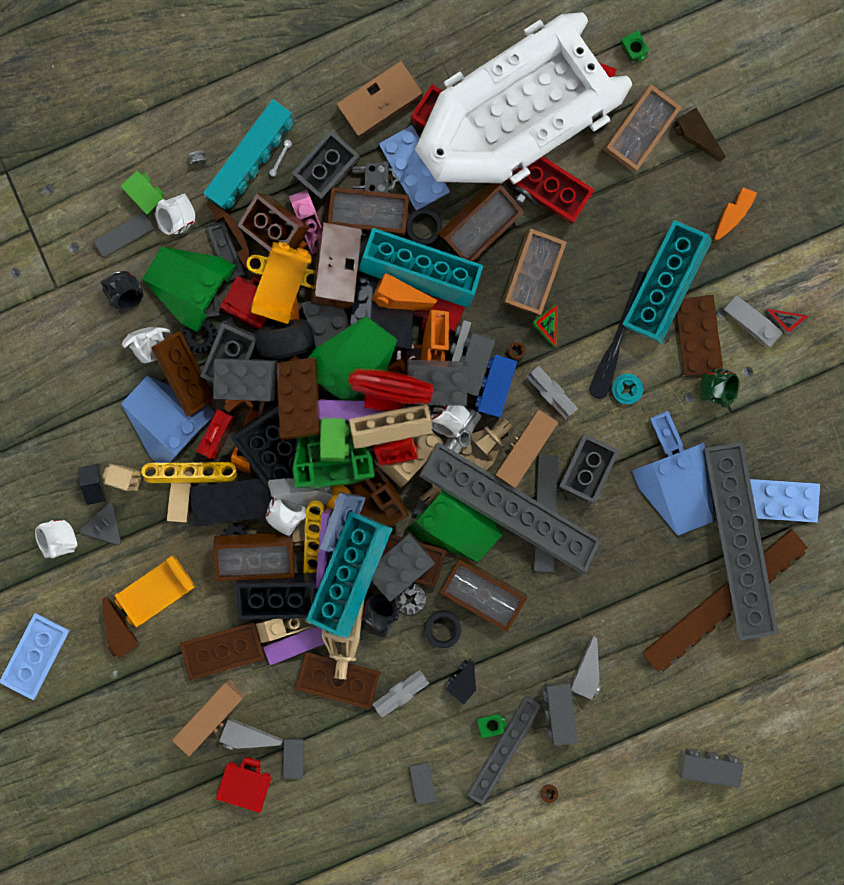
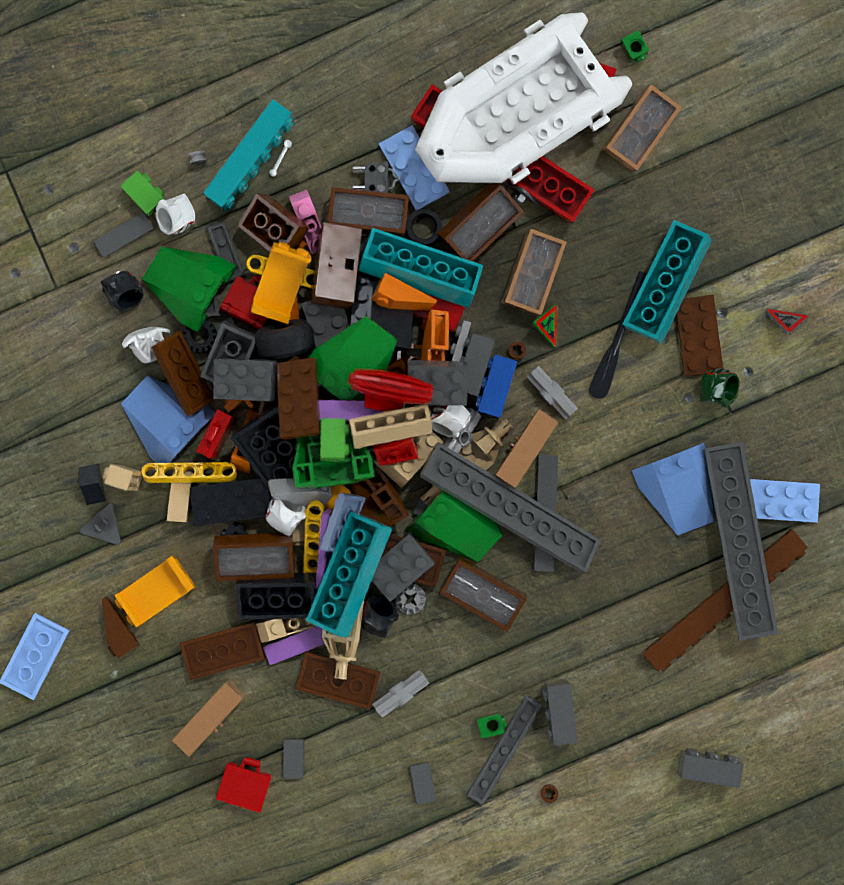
white piece [35,520,77,558] -> none
reddish brown slope [206,202,252,272] -> none
light grey slope [219,718,283,750] -> none
dark grey brick [292,130,360,202] -> none
medium nougat brick [337,61,423,139] -> none
black tyre [425,611,462,648] -> none
black slope [446,658,476,705] -> none
dark grey brick [558,434,620,503] -> none
light grey slope [571,636,601,700] -> none
teal gear [612,374,643,405] -> none
medium blue hinge [650,411,684,457] -> none
dark brown slope [674,108,726,162] -> none
orange slope [712,187,757,242] -> none
light grey slope [724,295,783,348] -> none

